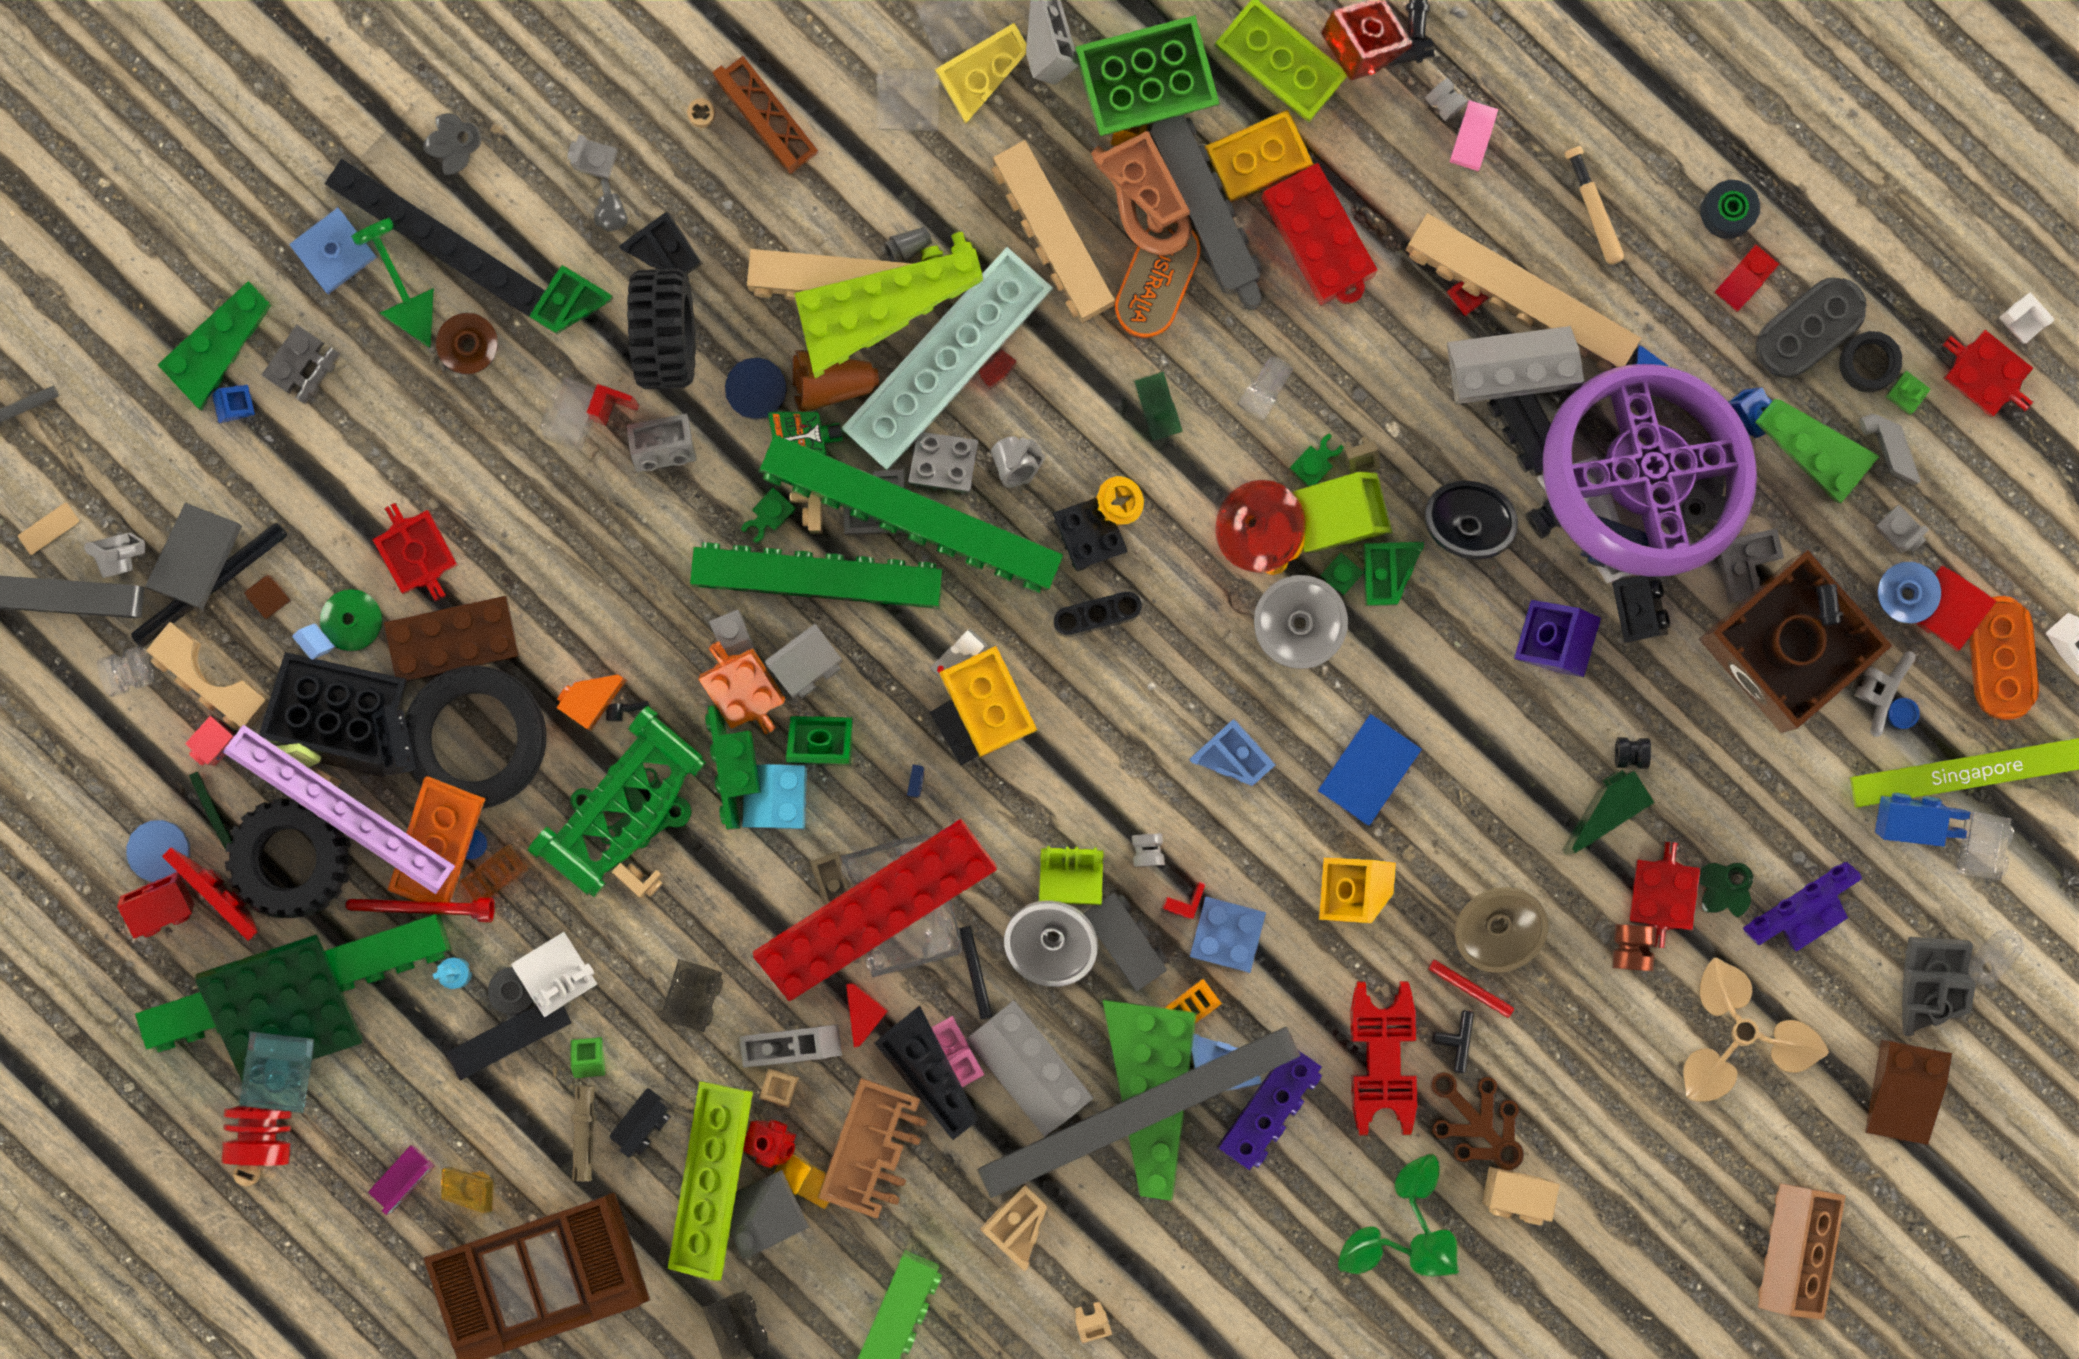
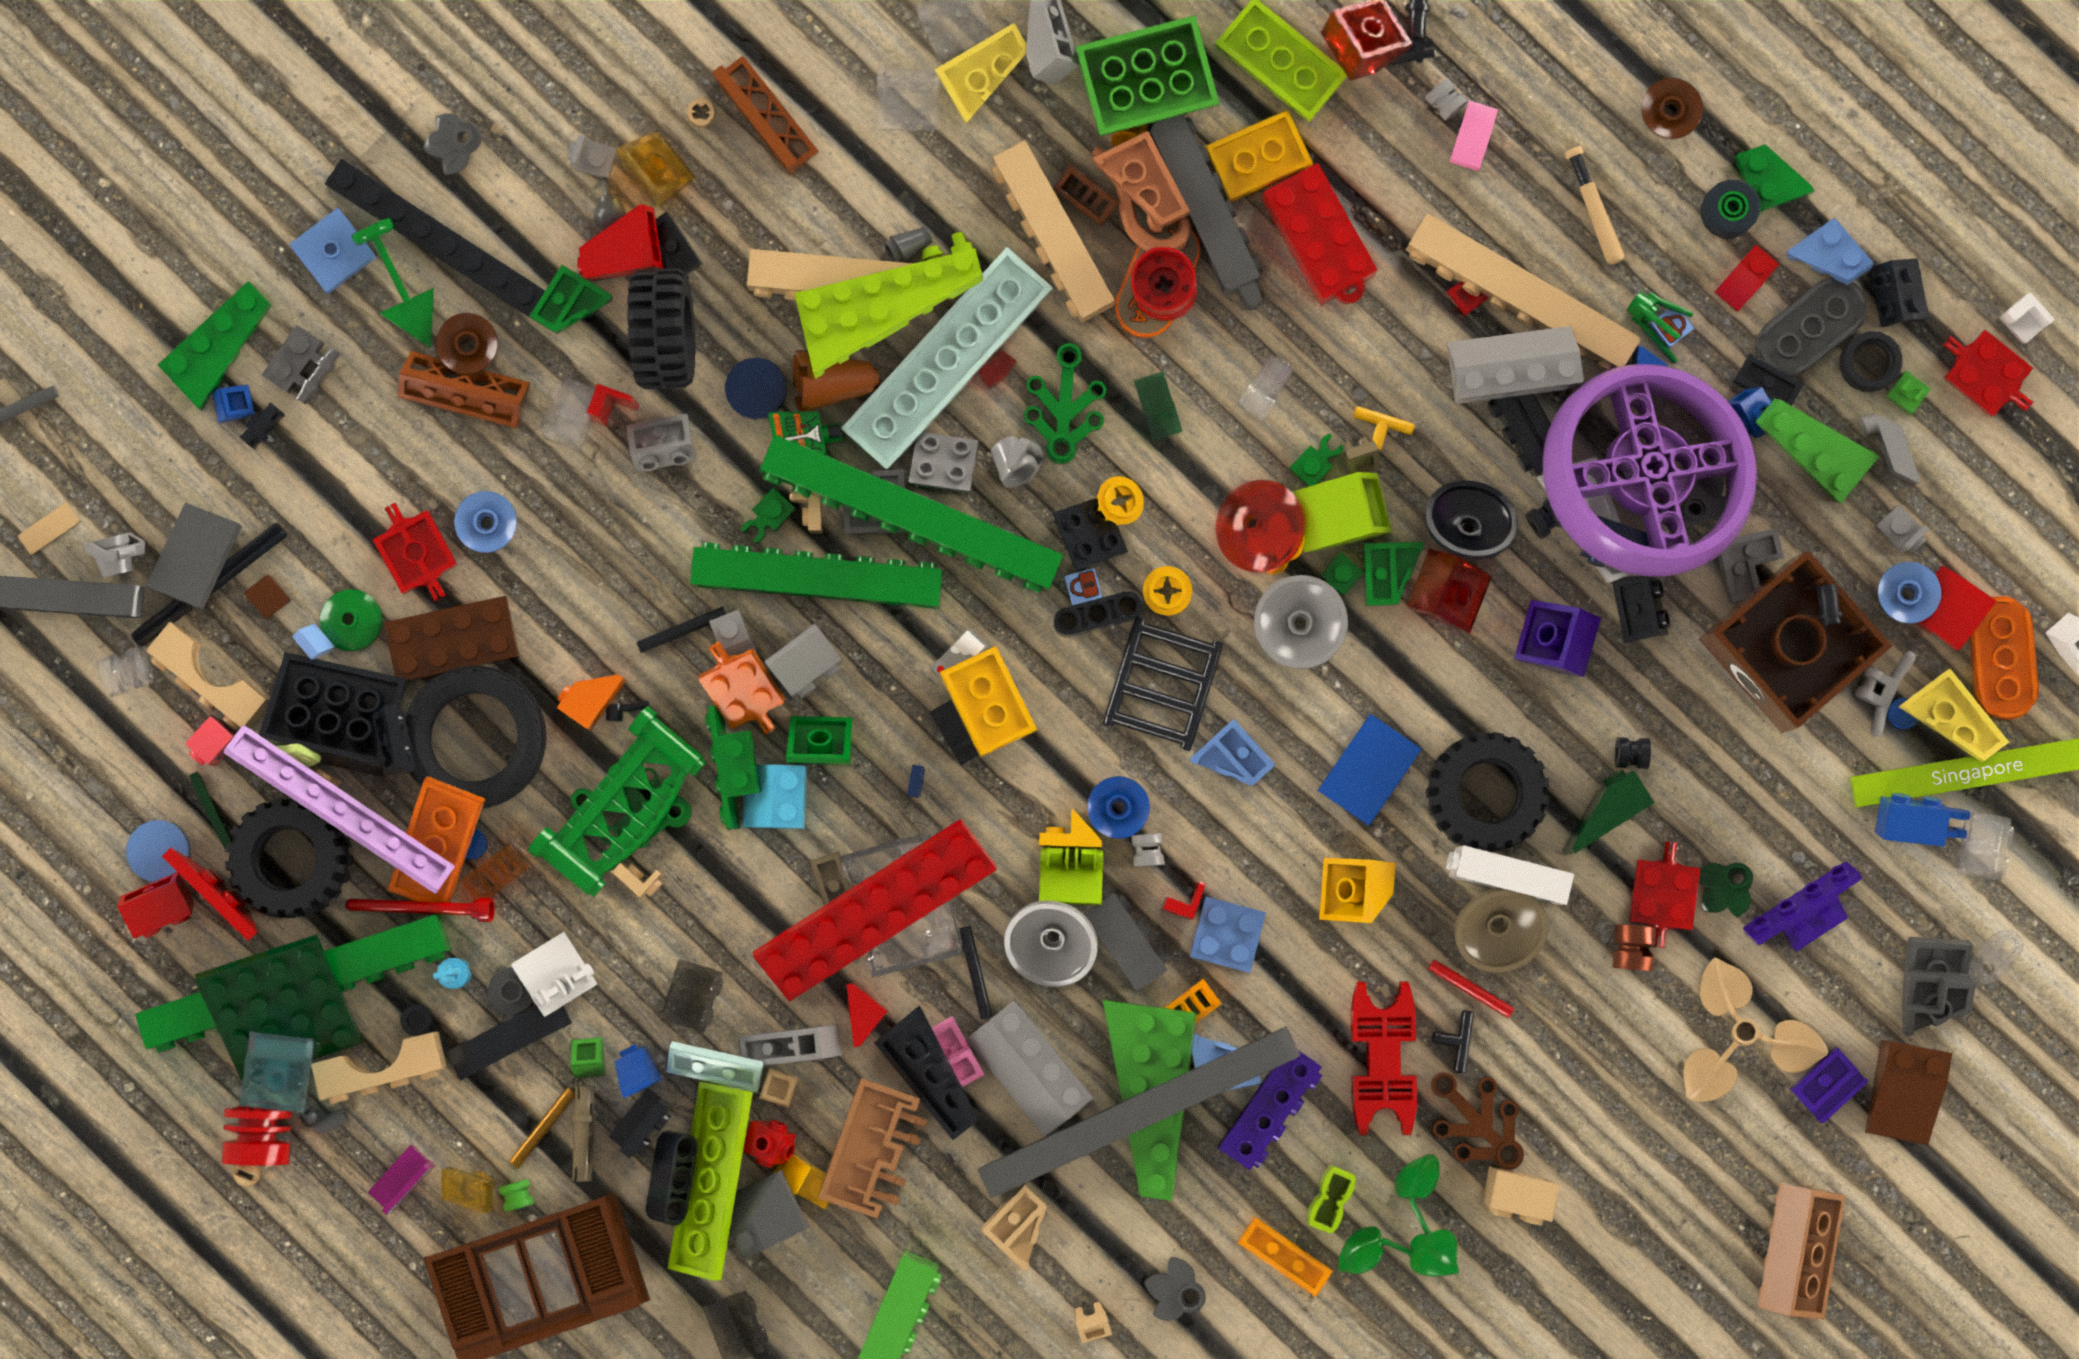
none -> black pin [239,402,286,450]
none -> dark grey arm [300,1106,349,1133]
none -> tan arch [311,1031,447,1104]
none -> dark orange fence [398,351,530,428]
none -> black tile [400,1004,434,1036]
none -> medium blue dish [454,491,517,553]
none -> bright green wheel [498,1179,535,1212]
none -> pearl gold bar [509,1086,575,1169]
none -> red slope [577,204,663,282]
none -> blue slope [614,1044,663,1098]
none -> clear yellow slope [616,131,696,208]
none -> black bar [637,606,726,653]
none -> black beam [646,1130,698,1226]
none -> light aqua tile [666,1041,764,1093]
none -> green plant [1024,343,1106,464]
none -> yellow slope [1039,809,1102,848]
none -> reddish brown slope [1053,164,1120,227]
none -> tile [1064,568,1102,605]
none -> blue dish [1087,776,1150,839]
none -> black bar [1103,616,1223,751]
none -> red wheel [1131,247,1197,321]
none -> yellow gear [1143,566,1192,616]
none -> dark grey plate [1145,1257,1206,1321]
none -> light orange tile [1237,1216,1333,1297]
none -> lime brick [1307,1164,1356,1234]
none -> yellow piece [1353,406,1415,451]
none -> clear red slope [1407,549,1492,633]
none -> black tyre [1426,732,1550,852]
none -> white window [1446,845,1574,905]
none -> green plant [1626,291,1693,364]
none -> reddish brown dish [1641,78,1703,139]
none -> tile [1649,309,1694,348]
none -> black plate [1733,354,1804,406]
none -> green wing [1734,144,1814,213]
none -> medium blue wing [1786,218,1873,285]
none -> dark purple plate [1789,1047,1869,1124]
none -> black bracket [1870,258,1929,327]
none -> light yellow wing [1898,668,2009,762]

